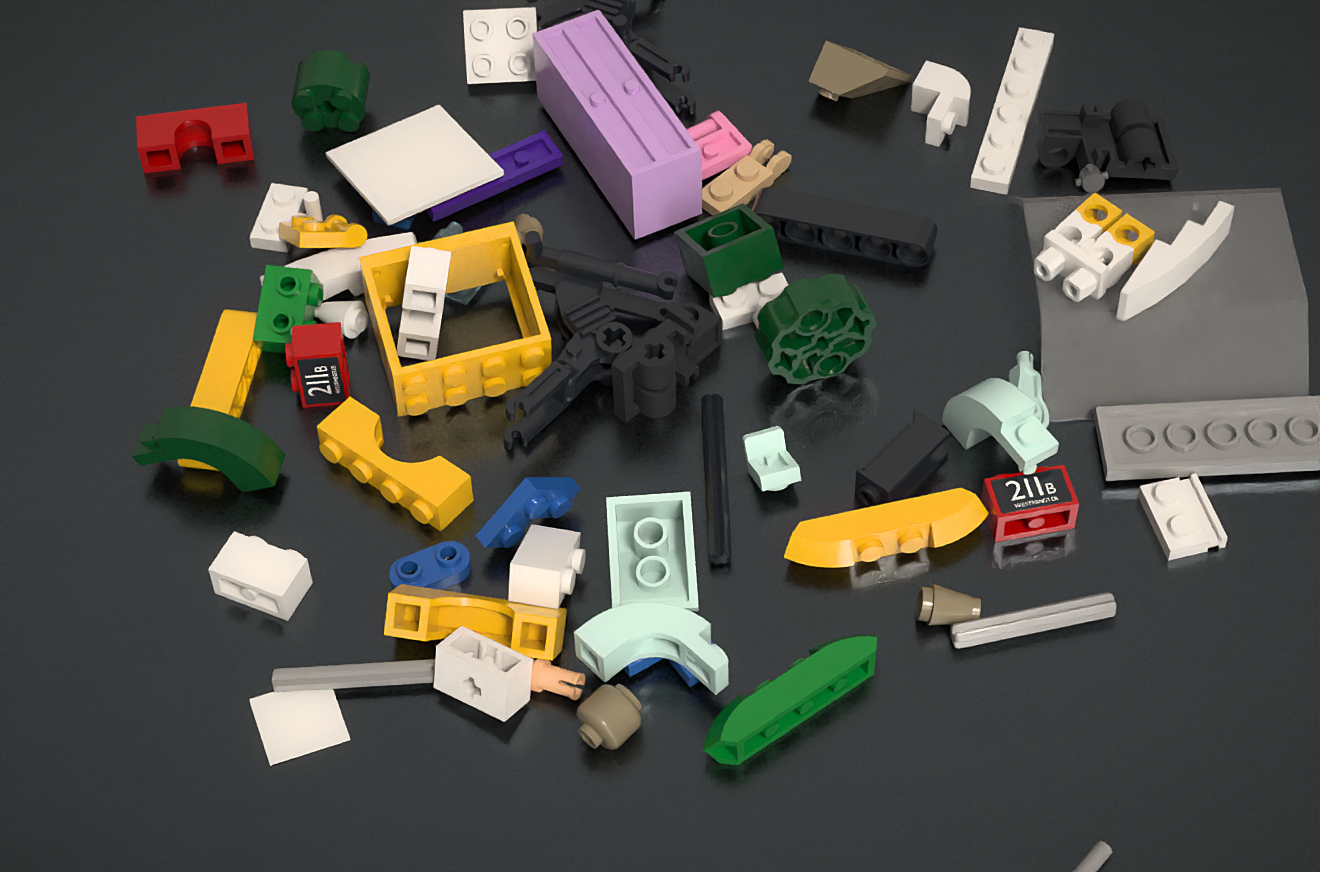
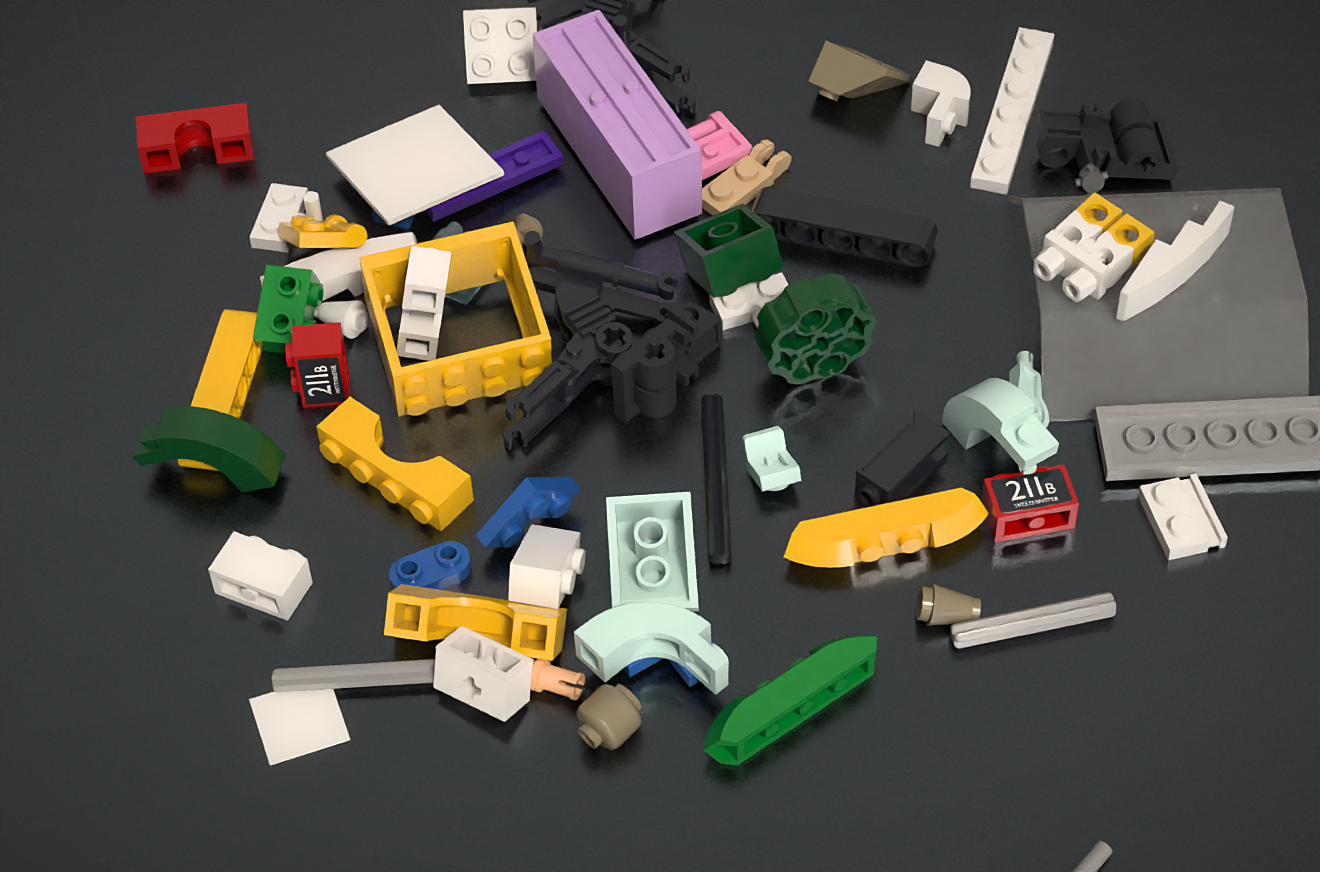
dark green brick [291,50,370,132] -> none

